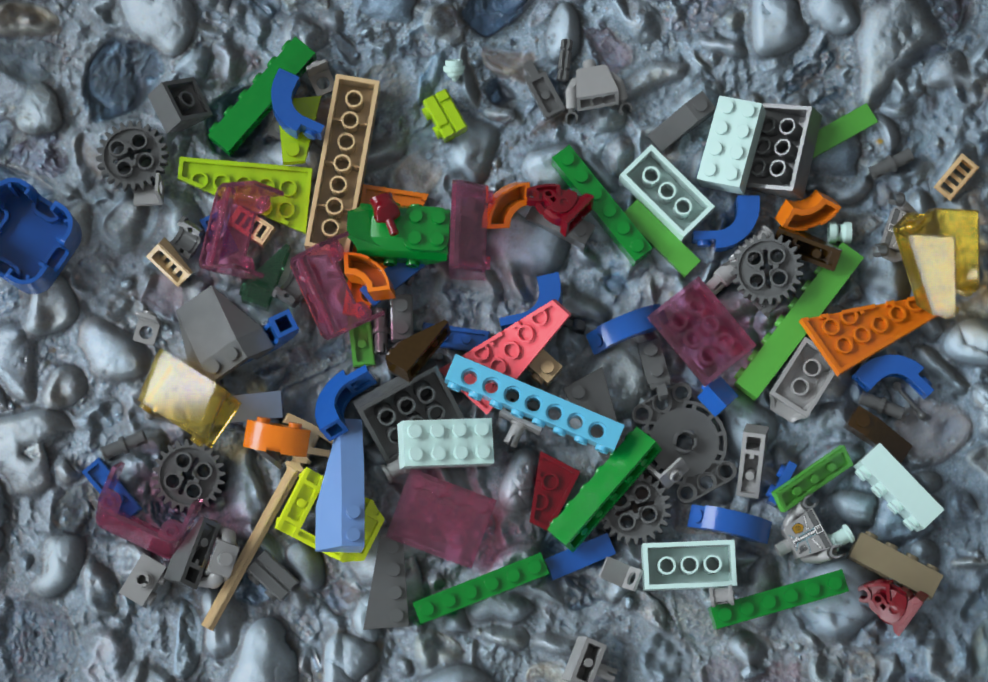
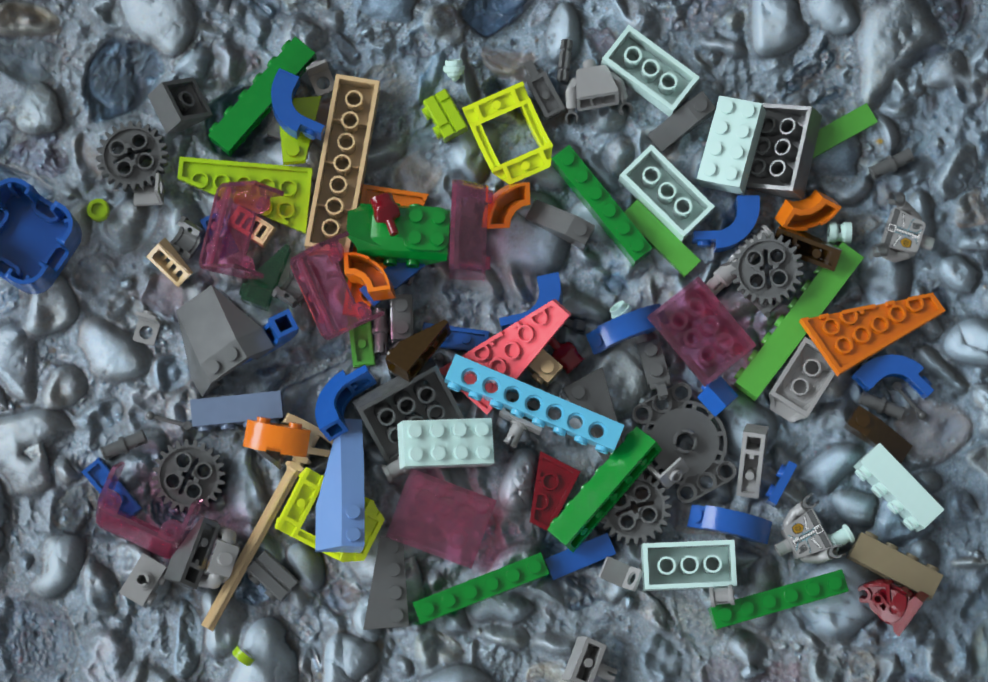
clear yellow windscreen [138,348,242,448] -> none
dark red piece [526,184,594,237] -> none
bright green tile [771,445,854,513] -> none
clear yellow windscreen [893,208,980,319] -> none
tan slope [933,153,979,201] -> none
none -> lime tile [87,199,110,222]
none -> lime tile [232,645,255,666]
none -> neon yellow wedge [462,81,553,185]
none -> dark red piece [548,336,584,374]
none -> light aqua brick [601,25,700,117]
none -> light aqua plate [610,300,632,319]

